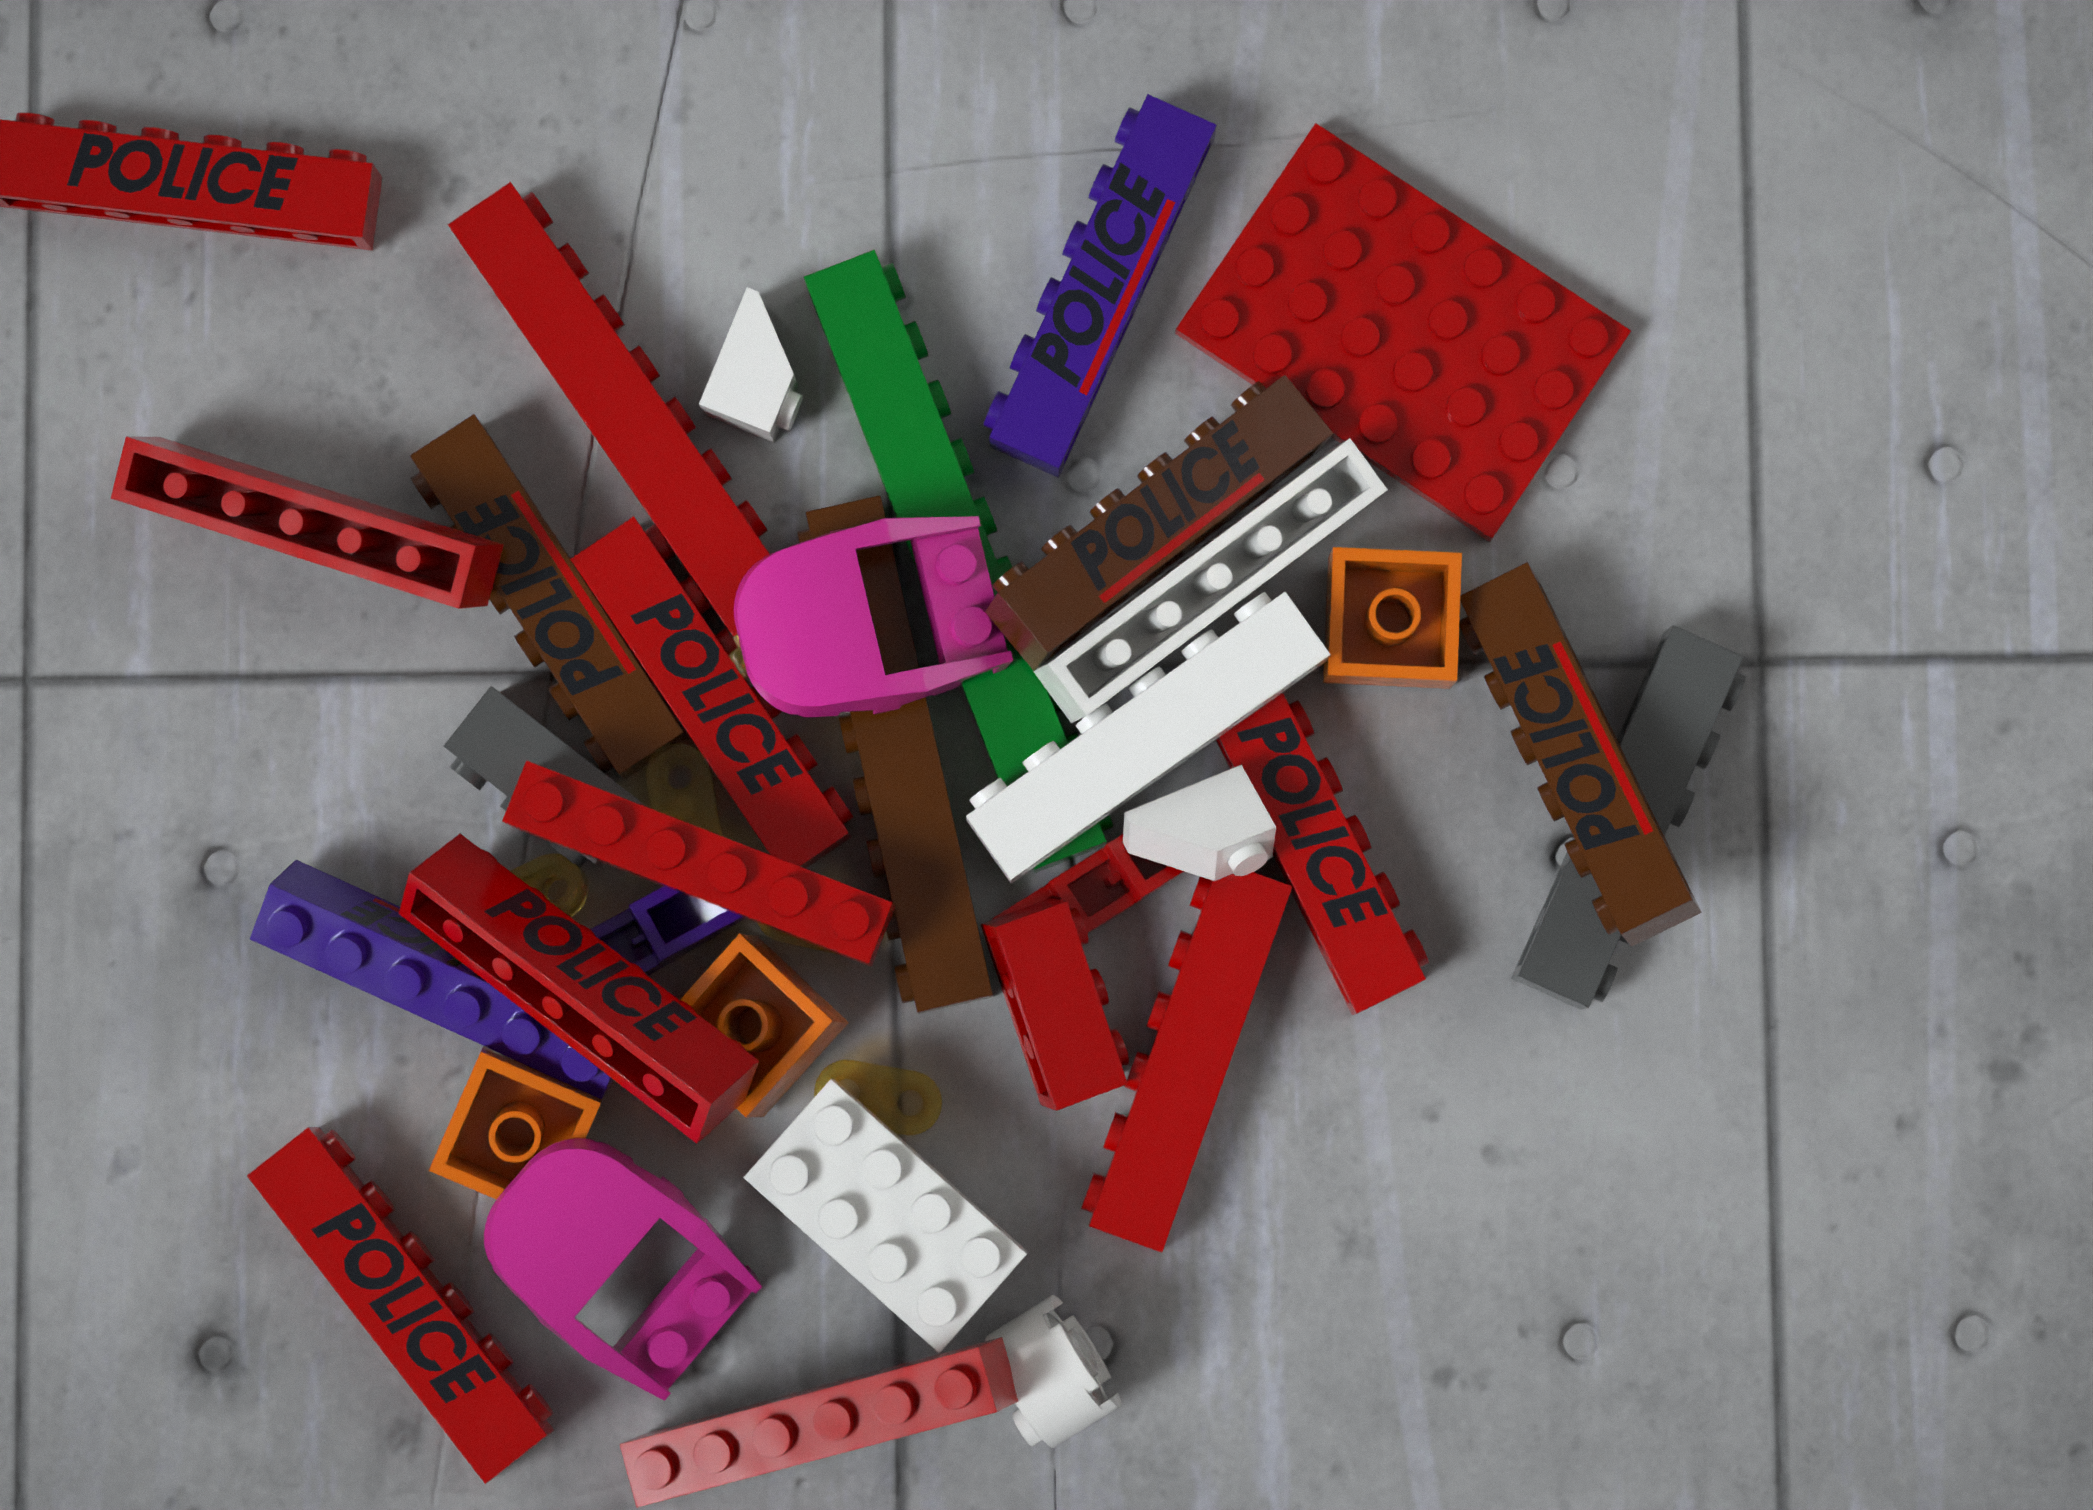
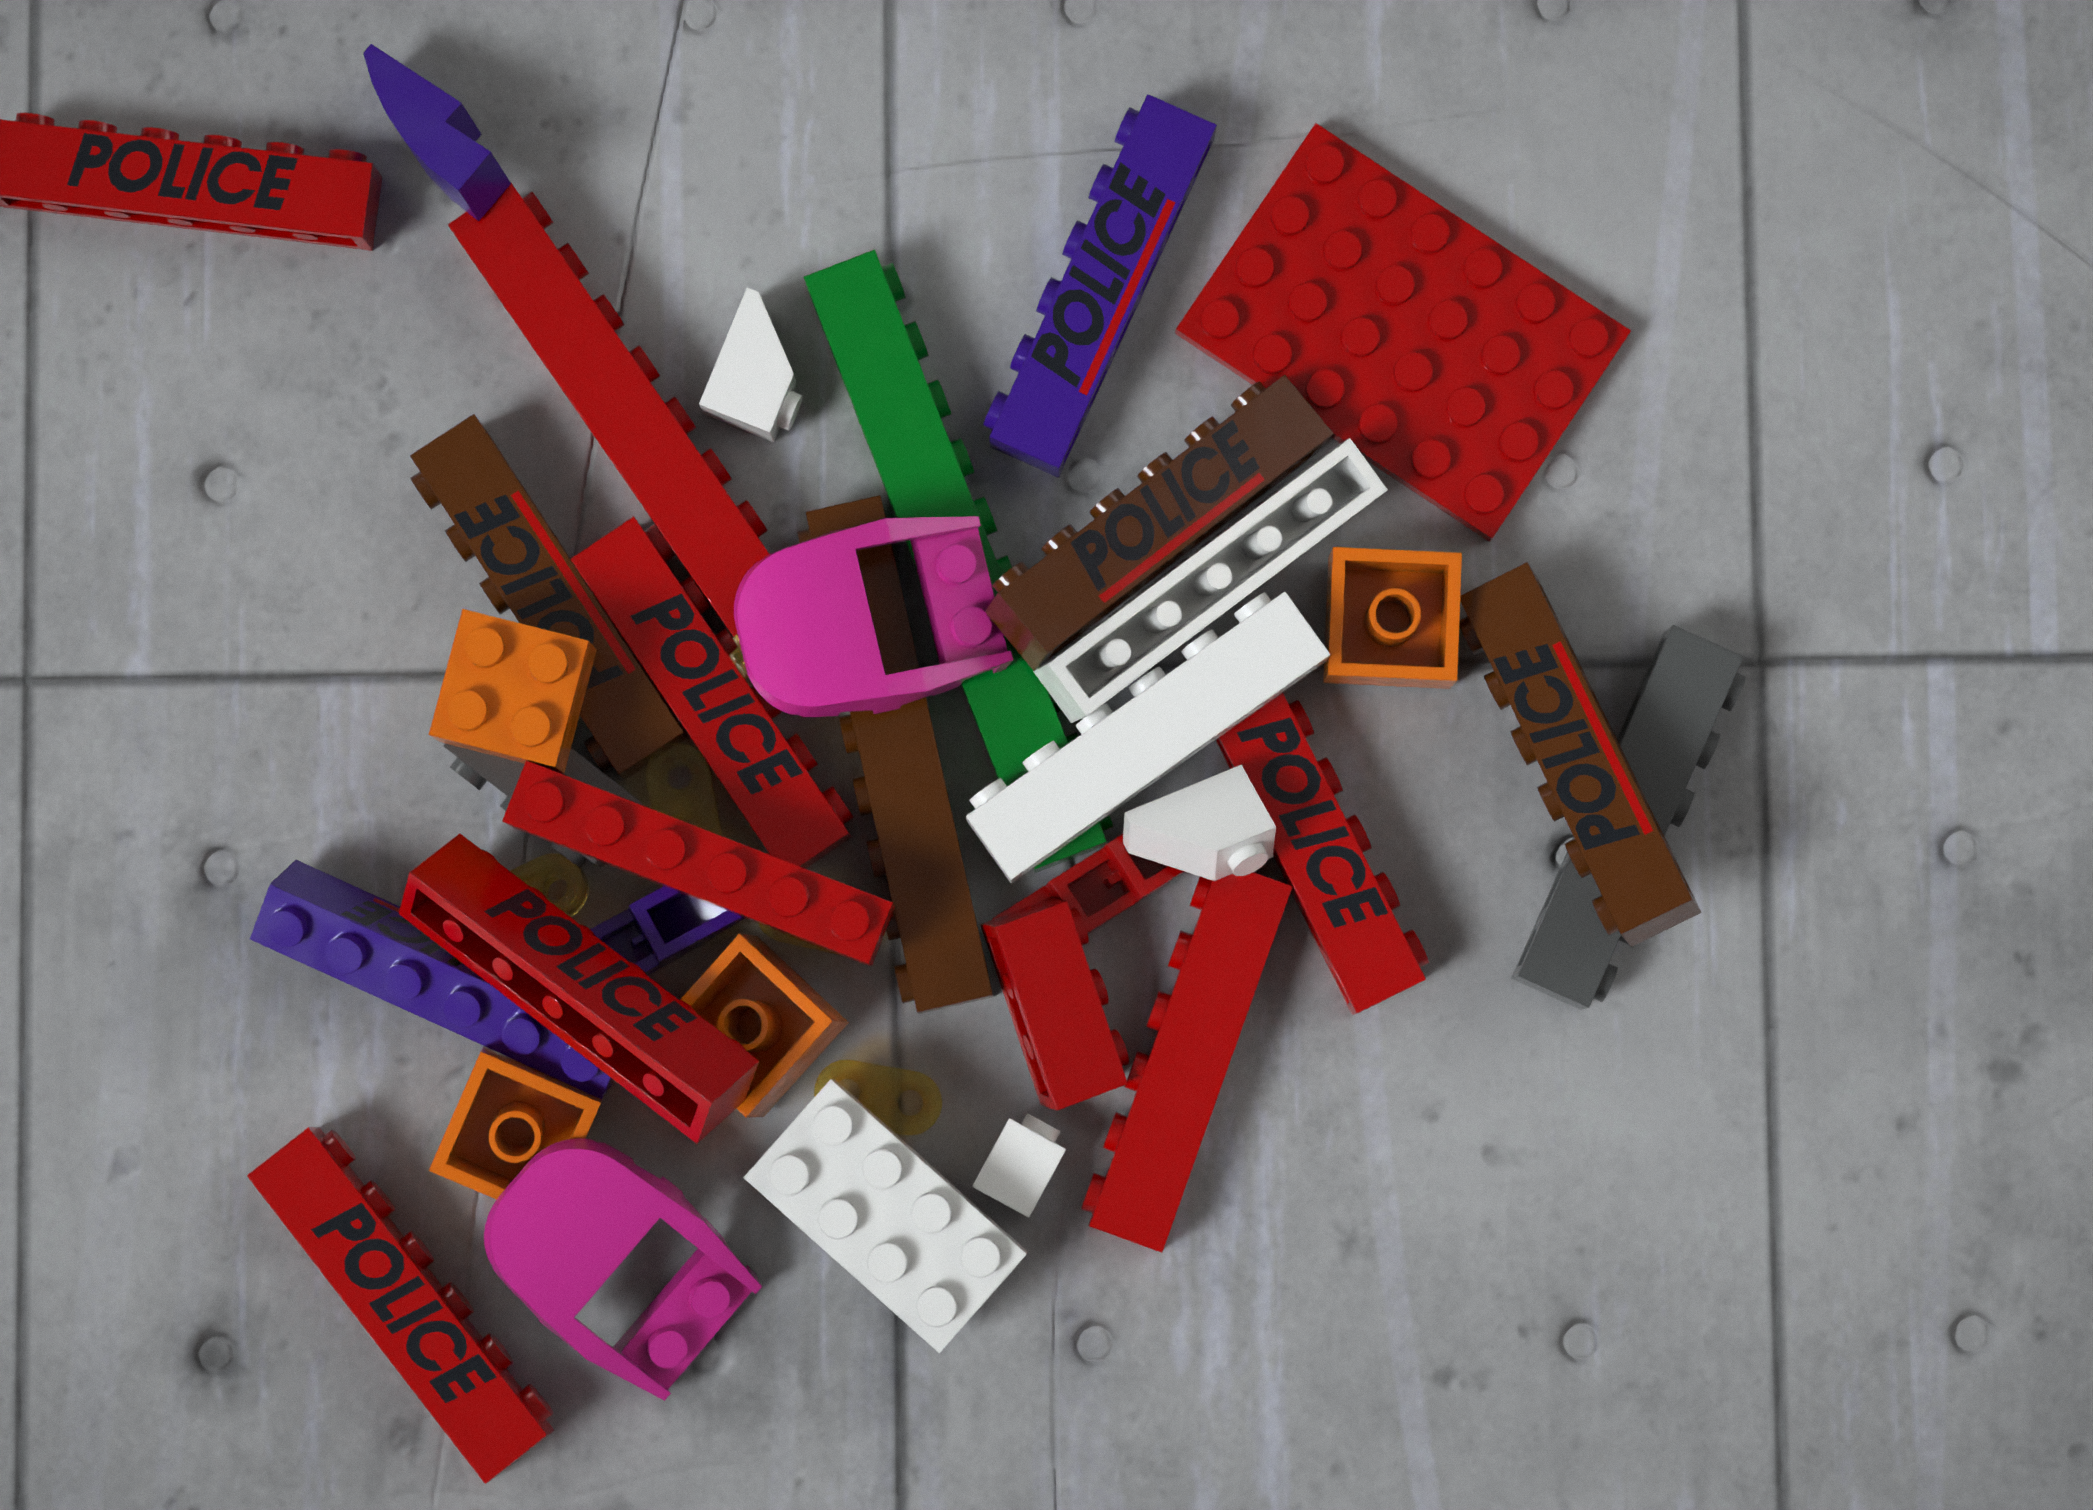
red brick [111,436,504,609] -> none
brick [619,1337,1019,1508] -> none
white brick [985,1295,1121,1448] -> none
none -> dark purple slope [363,44,511,221]
none -> orange brick [429,609,597,773]
none -> white brick [972,1113,1066,1218]

